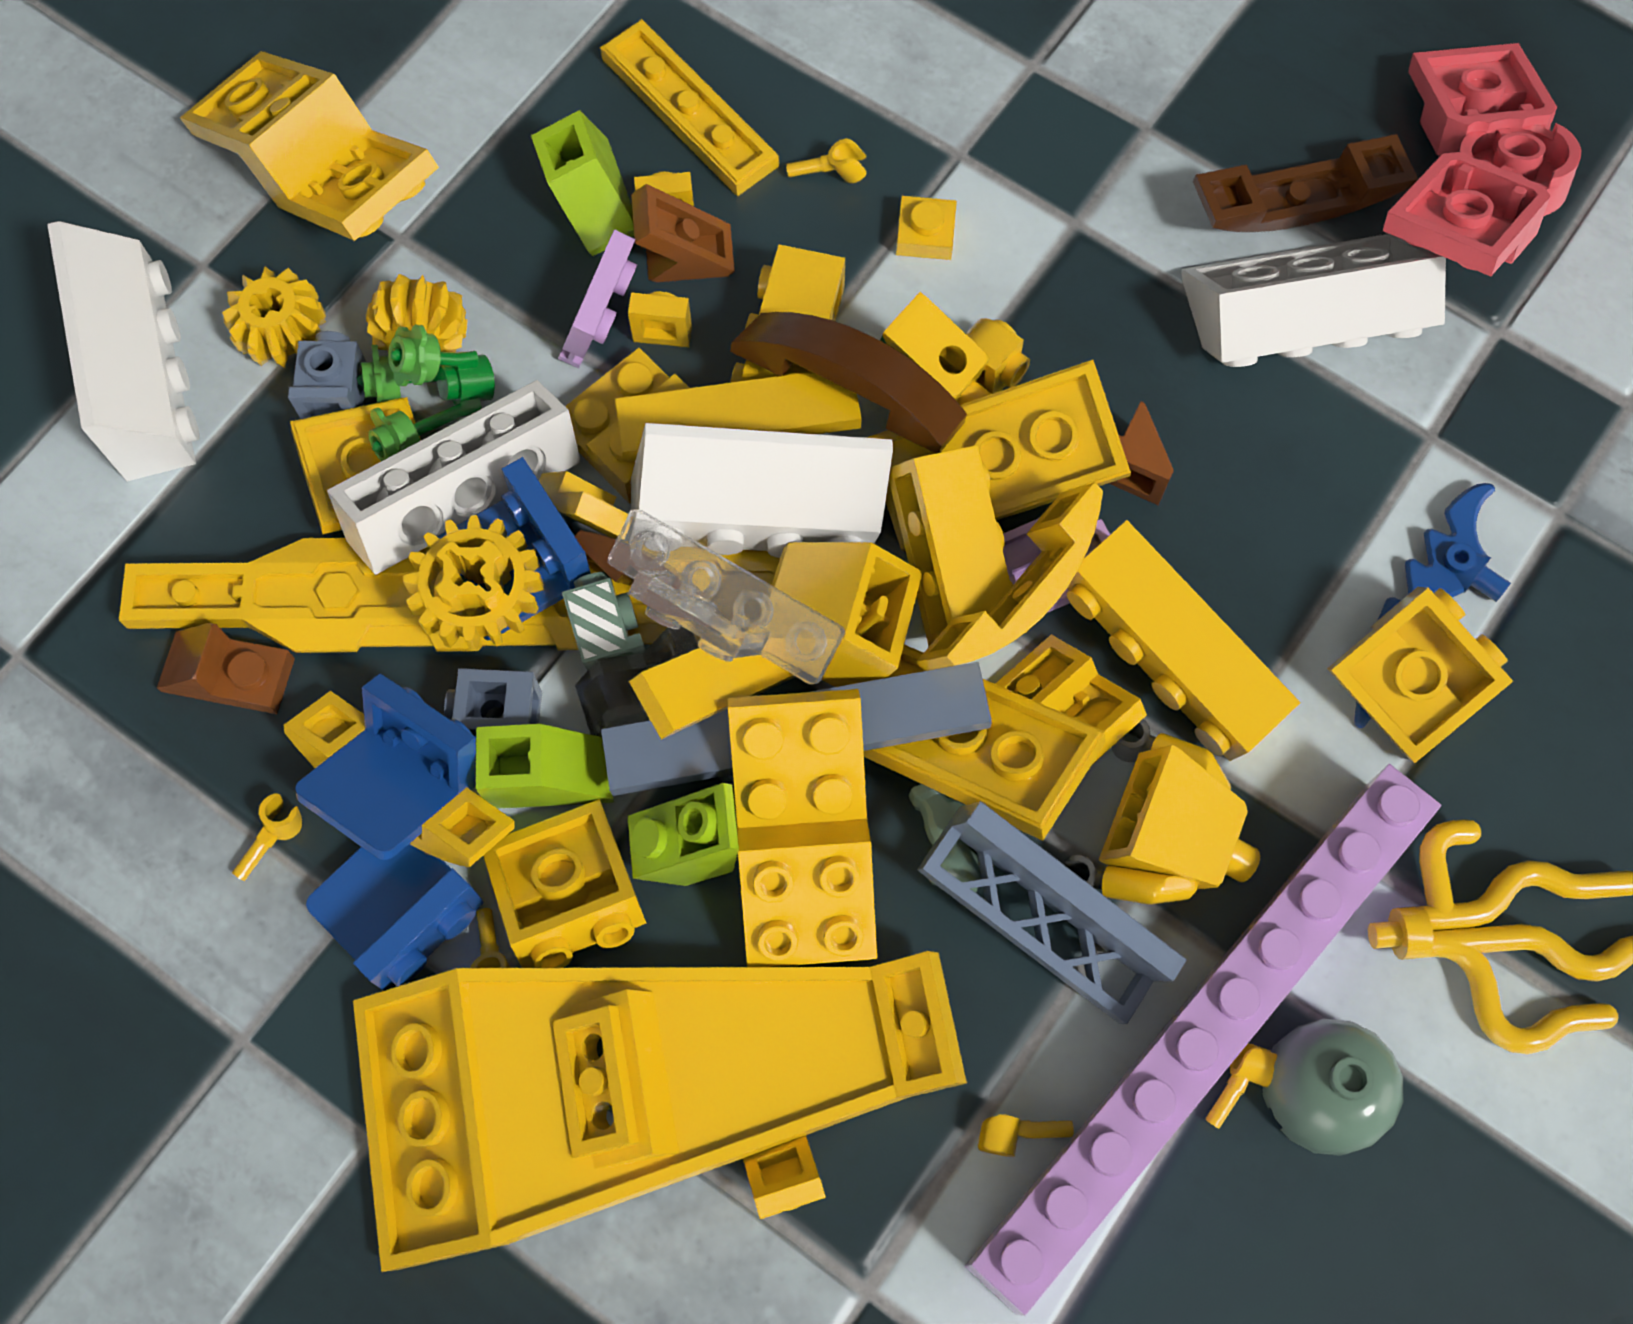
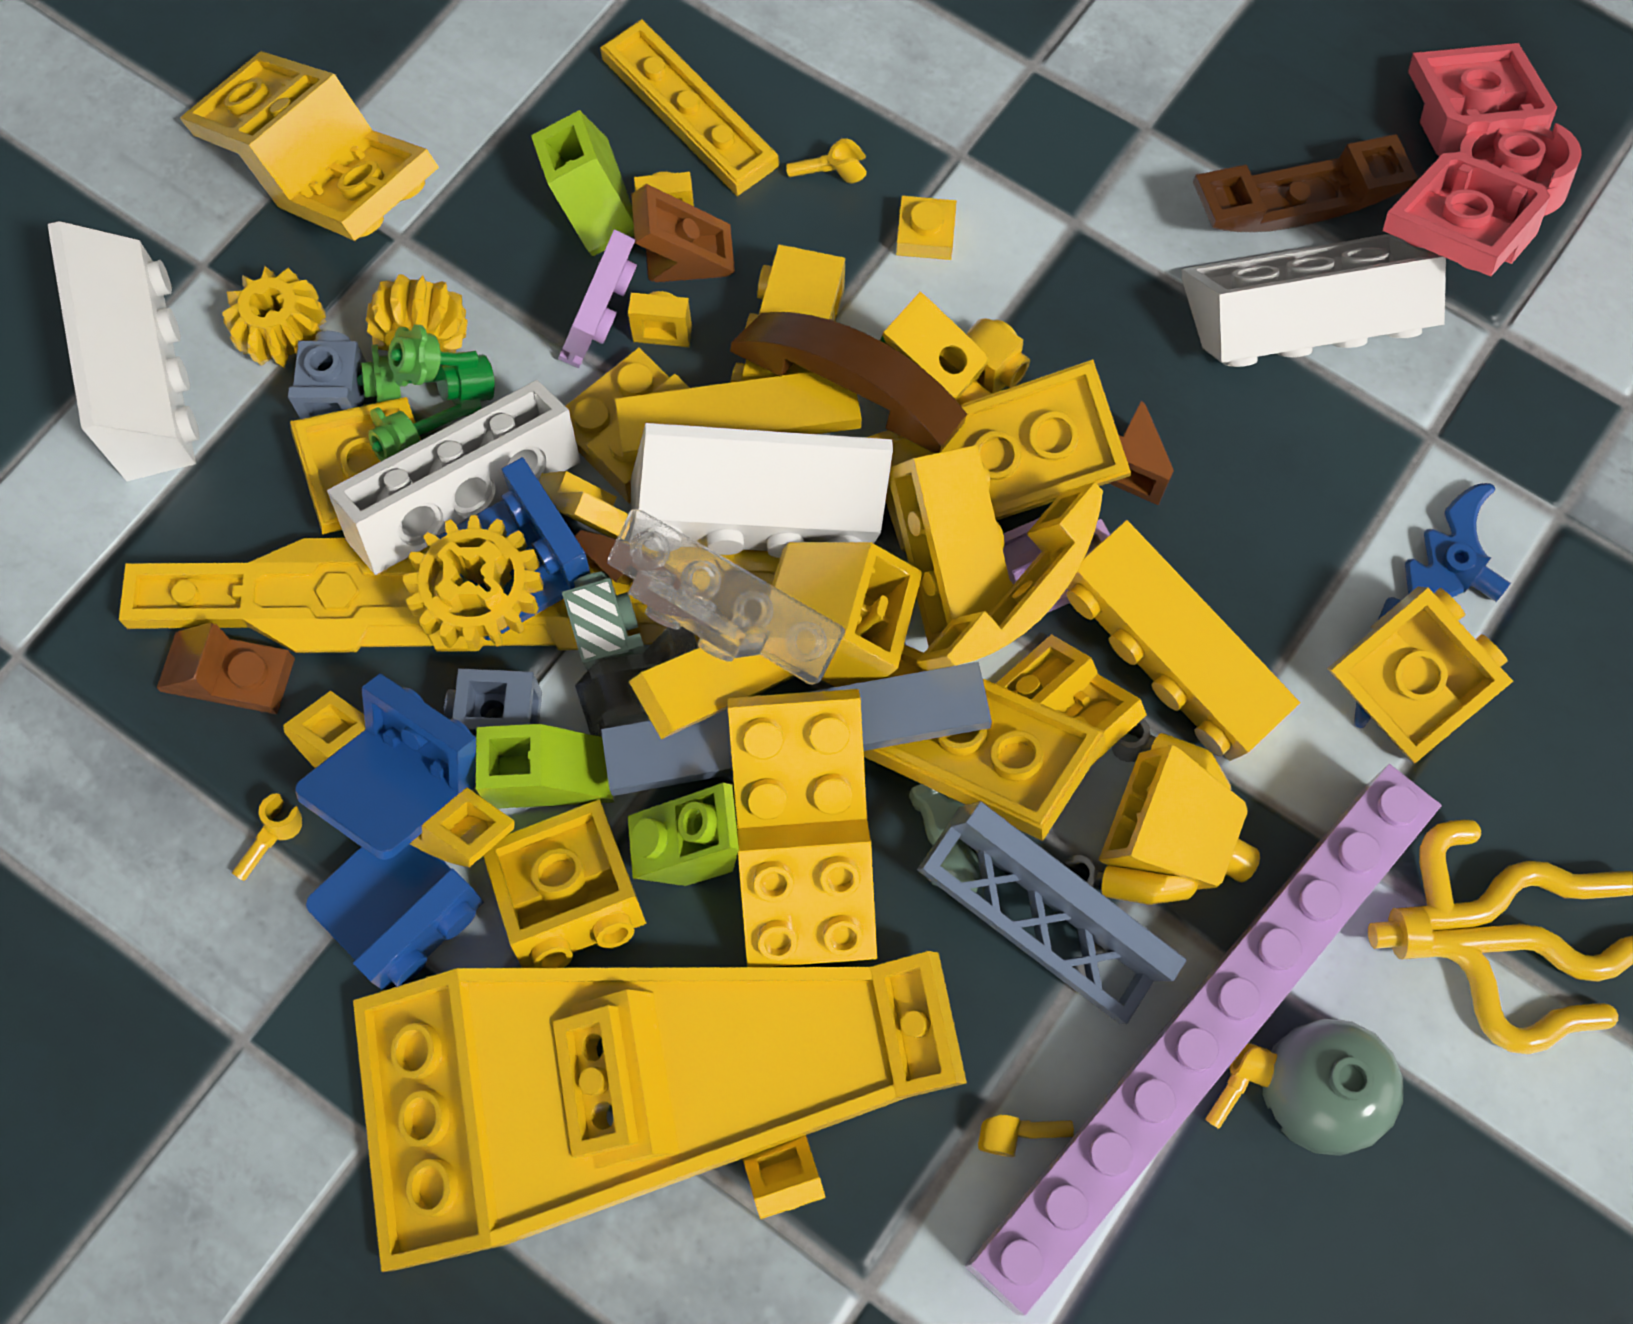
yellow hand [470,908,511,968] -> none

